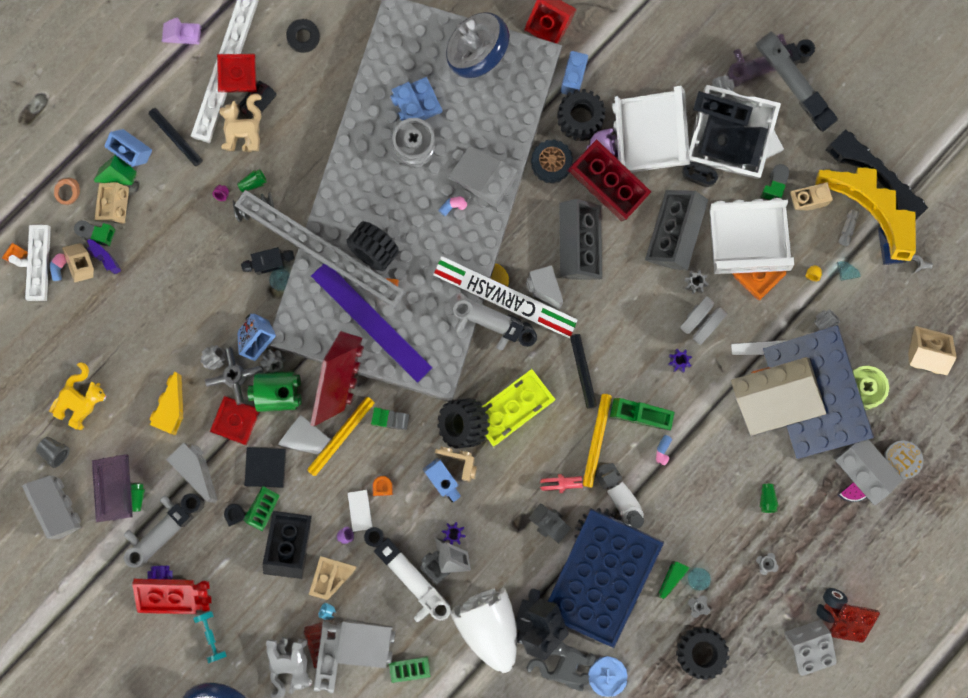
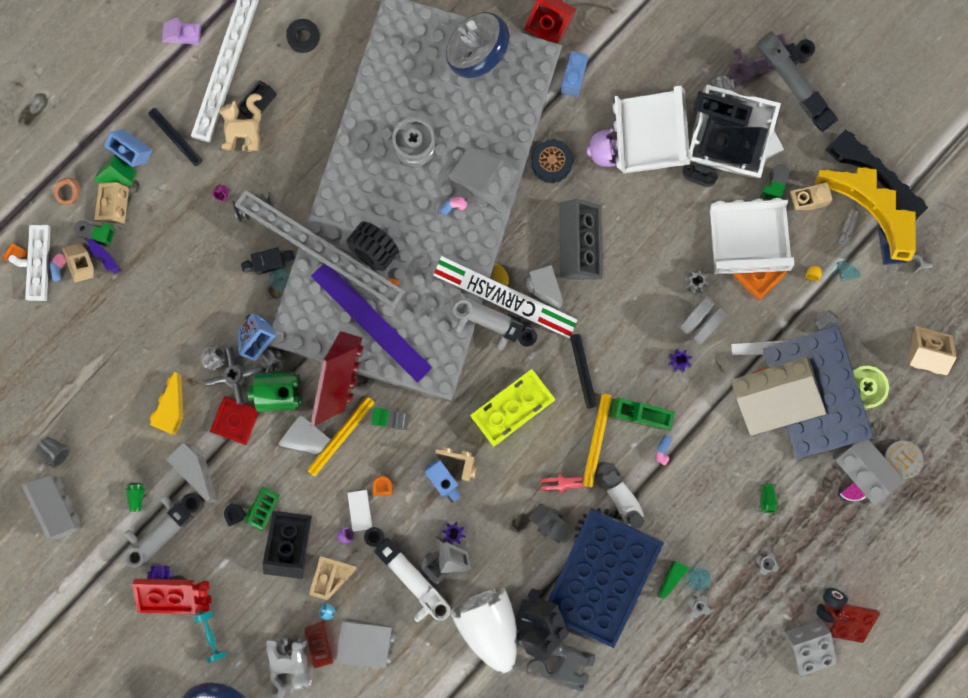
yellow animal [49,362,106,430] -> none
clear purple piece [92,454,133,523] -> none
red tile [217,54,256,92] -> none
green cone [237,169,267,193] -> none
black tile [244,447,286,488] -> none
light grey plate [314,621,342,693] -> none
green slope [389,656,431,683] -> none
medium blue plate [390,77,442,121] -> none
black tyre [437,398,490,449] -> none
black tyre [557,89,606,141] -> none
dark red slope [567,139,651,222] -> none
light blue tile [588,656,628,697] -> none
dark grey slope [645,190,708,270] -> none
black tyre [676,627,730,680] -> none

